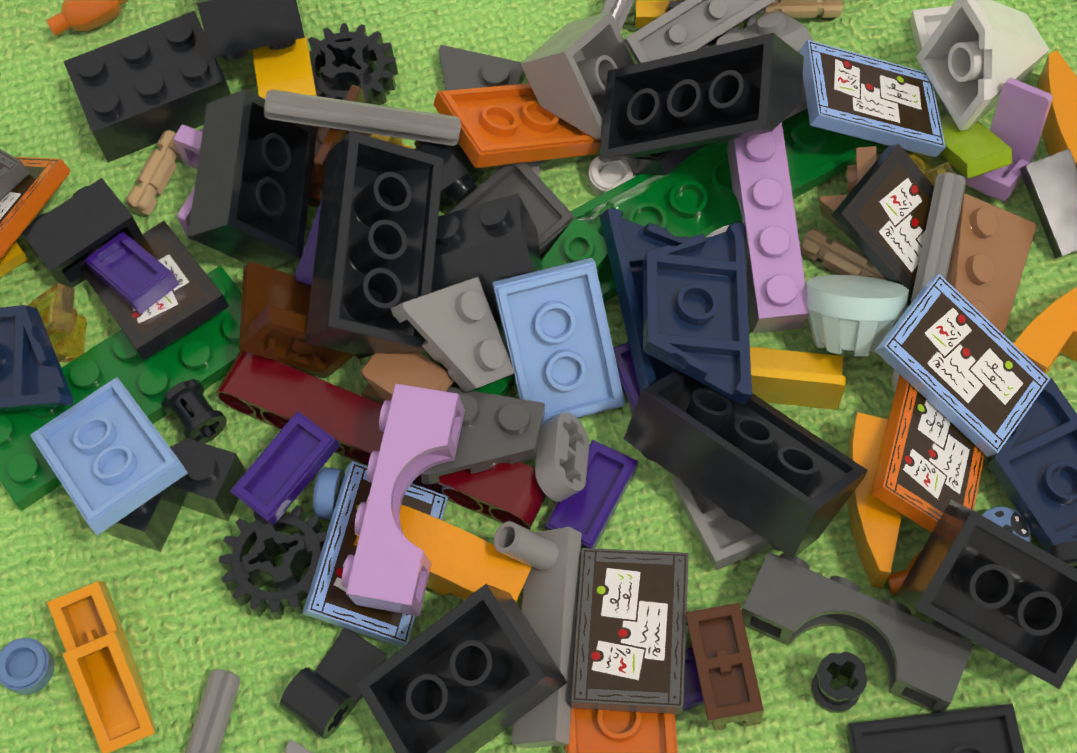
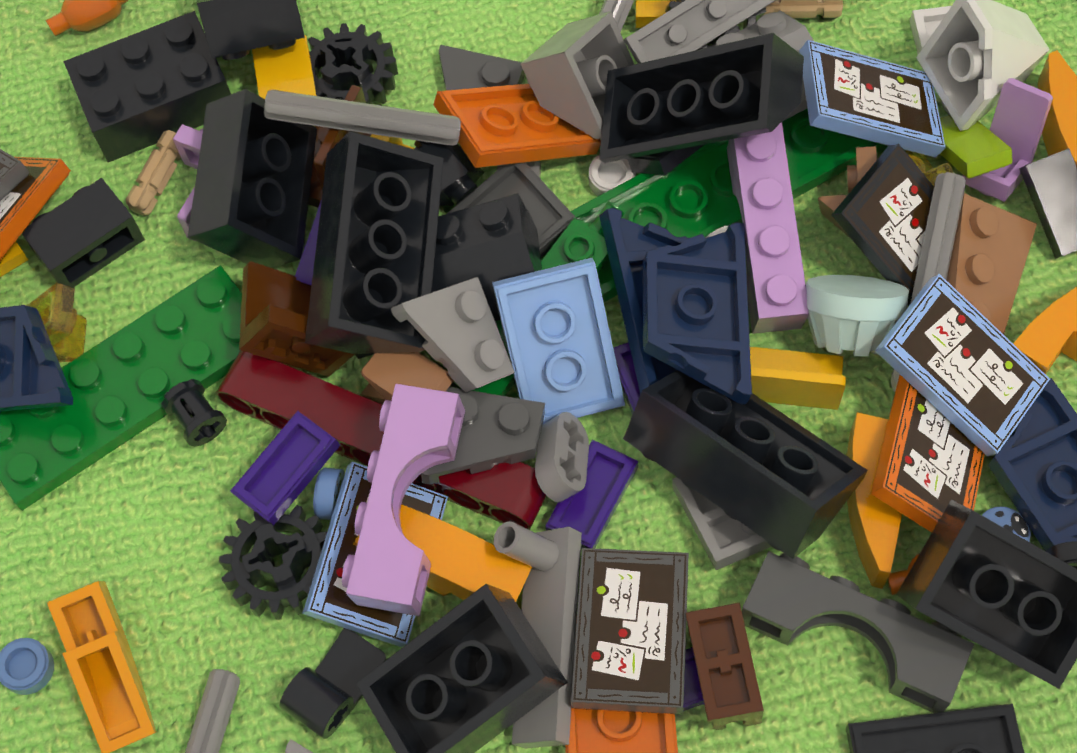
light blue tile [30,377,188,536] -> none
tile [81,221,229,361] -> none
dark purple tile [84,232,179,314] -> none
black brick [108,438,246,552] -> none
tan axle [800,228,886,280] -> none
black bush [811,652,868,713] -> none

